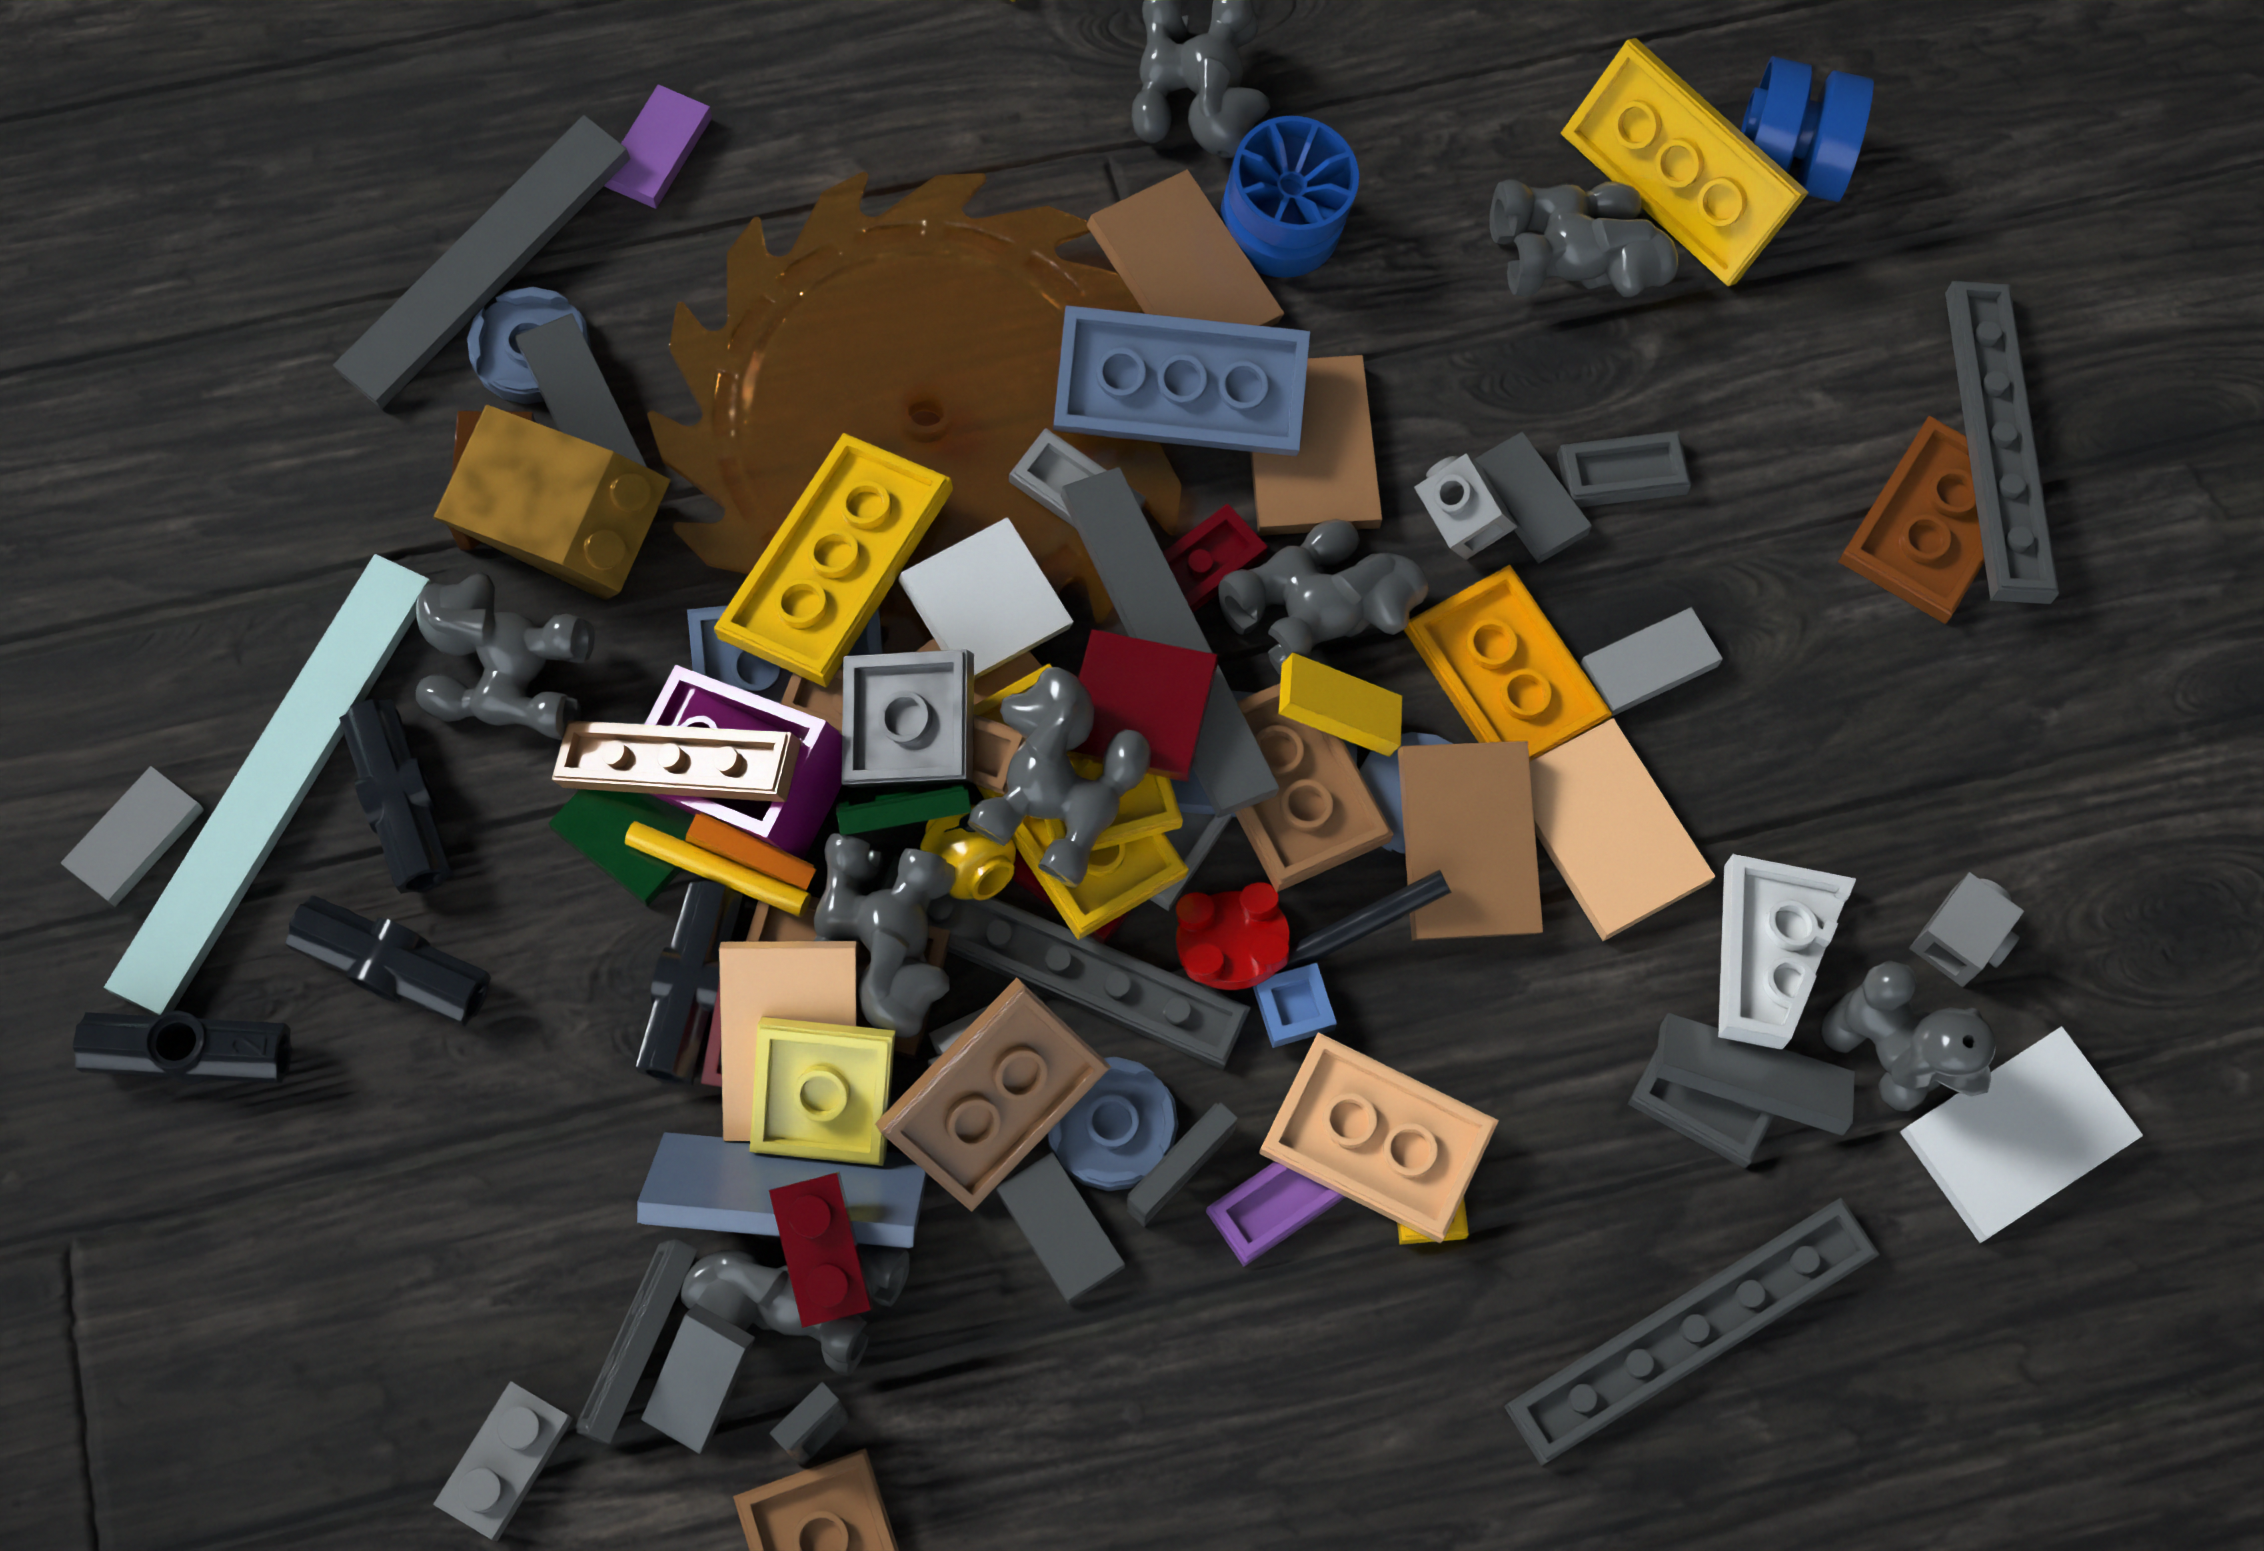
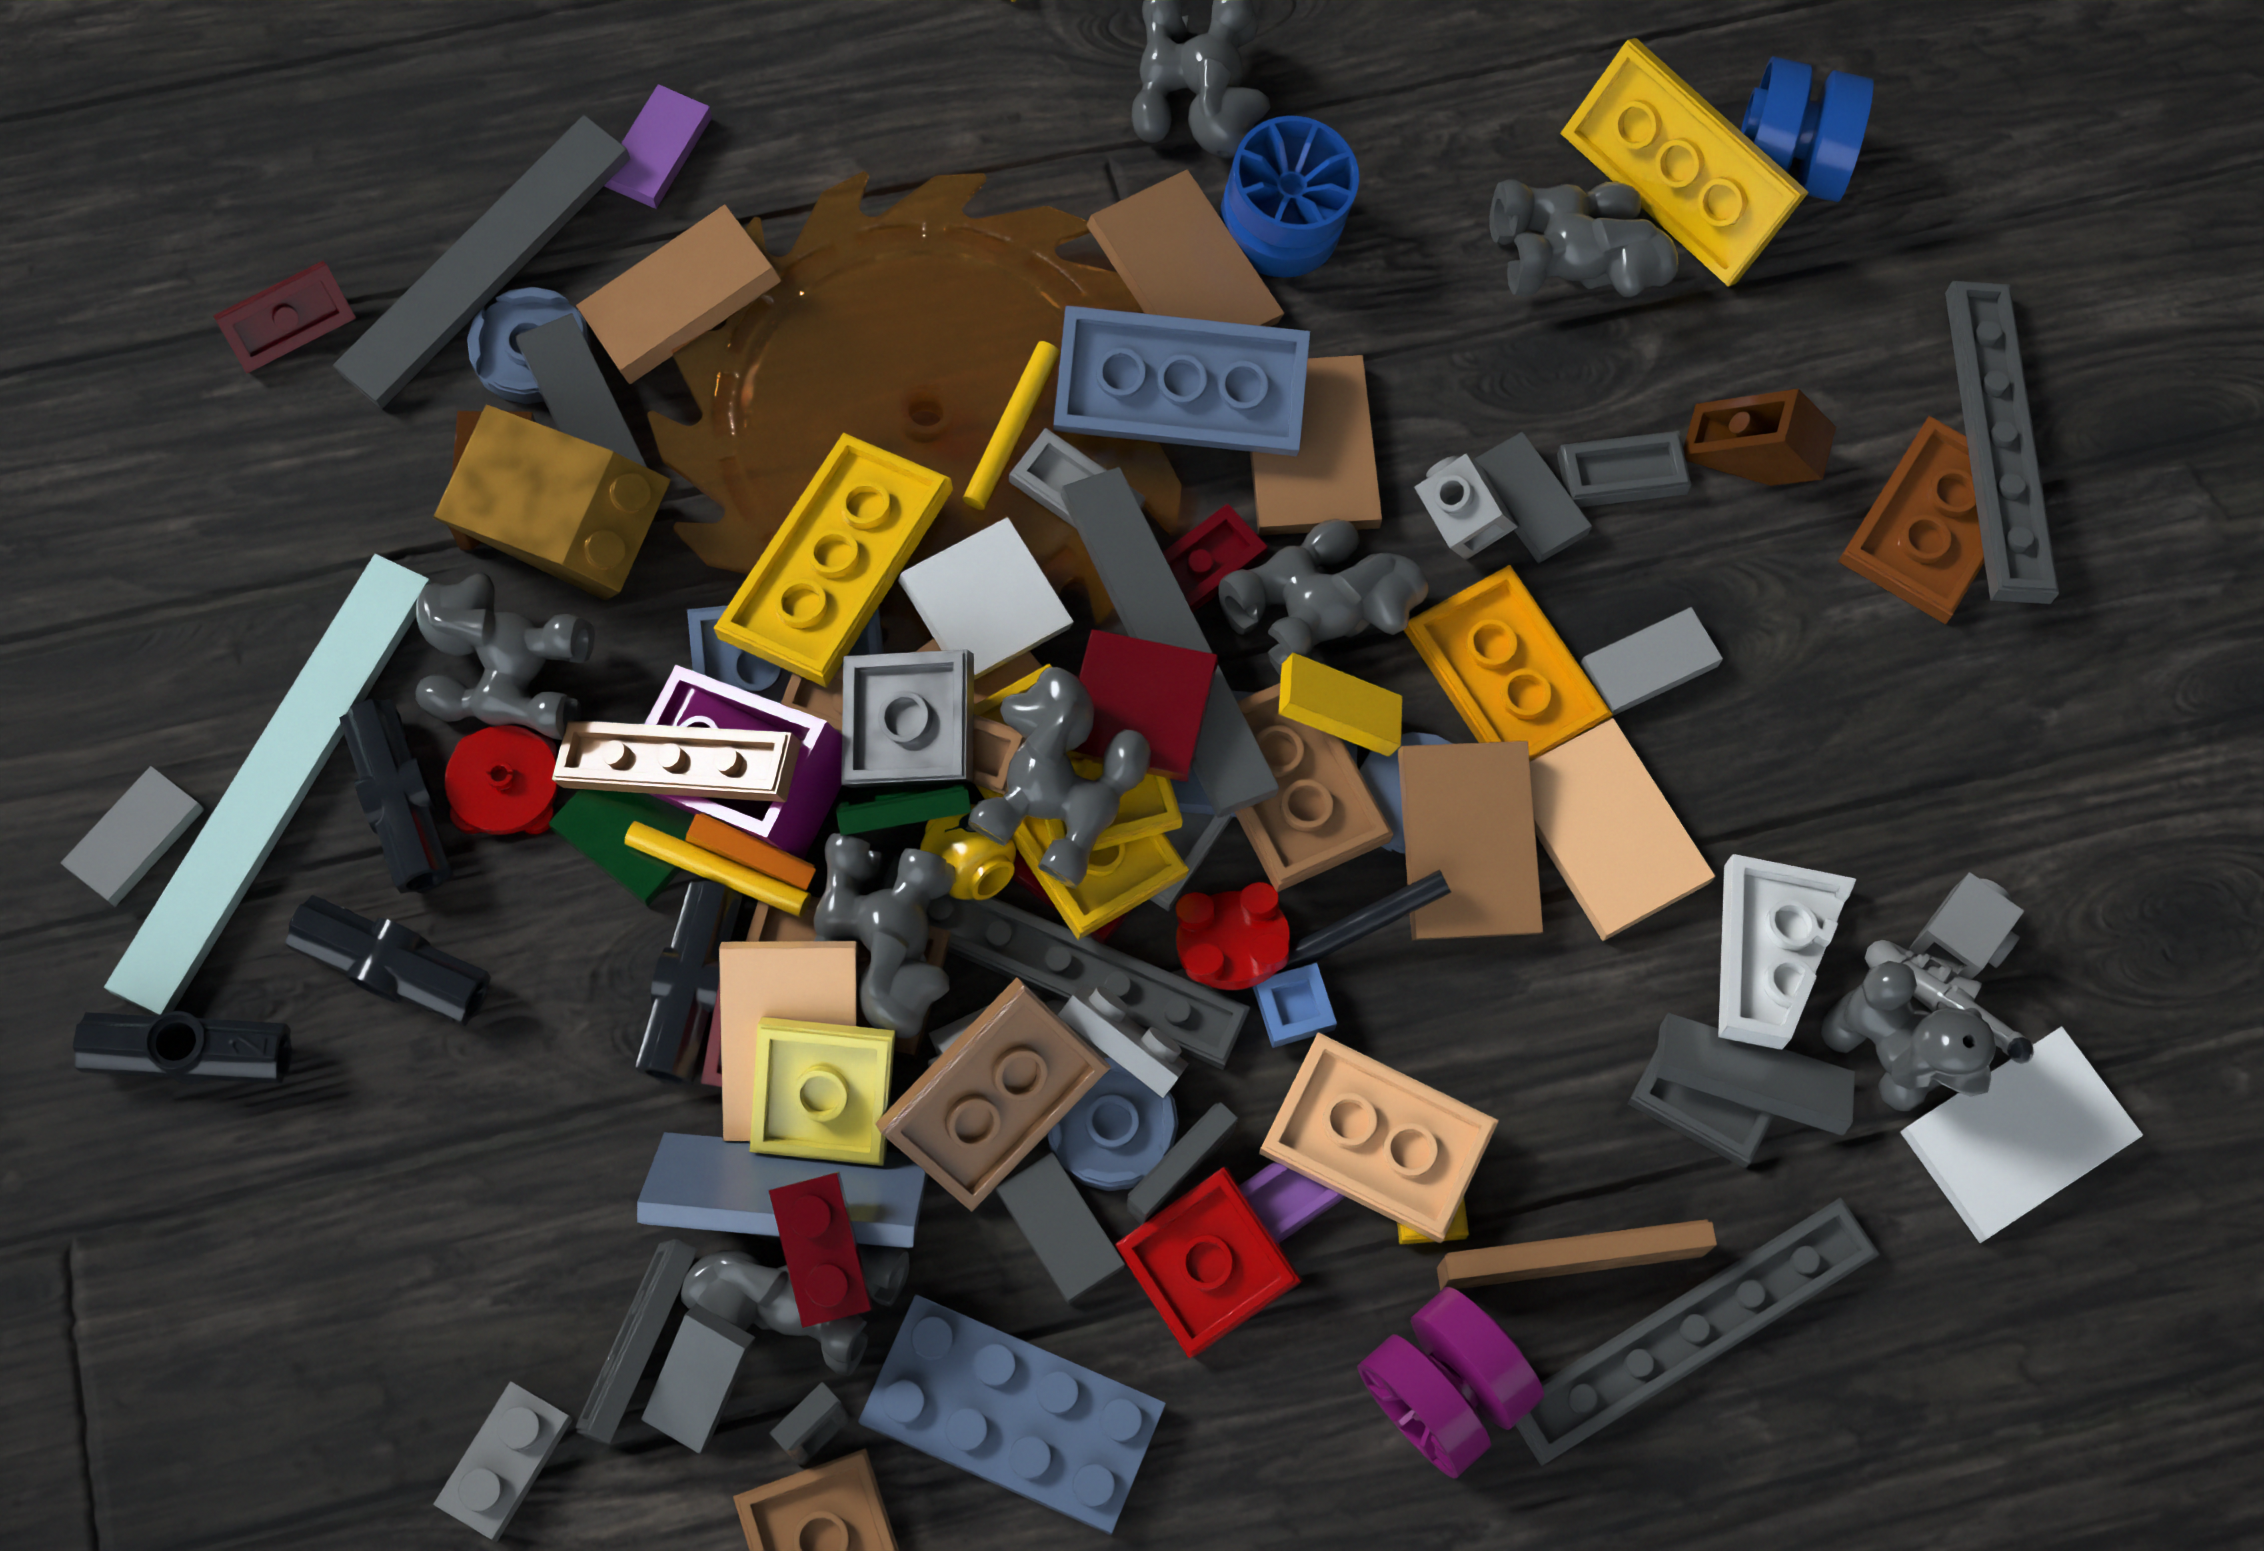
none -> dark red plate [213,261,356,374]
none -> red piece [445,725,559,835]
none -> medium nougat tile [576,204,781,384]
none -> sand blue plate [858,1294,1166,1535]
none -> yellow bar [962,341,1060,510]
none -> light grey plate [1058,983,1189,1098]
none -> red tile [1114,1167,1303,1358]
none -> magenta wheel [1357,1287,1544,1478]
none -> medium nougat tile [1437,1219,1717,1291]
none -> reddish brown slope [1683,389,1836,486]
none -> light grey piece [1865,940,2034,1064]

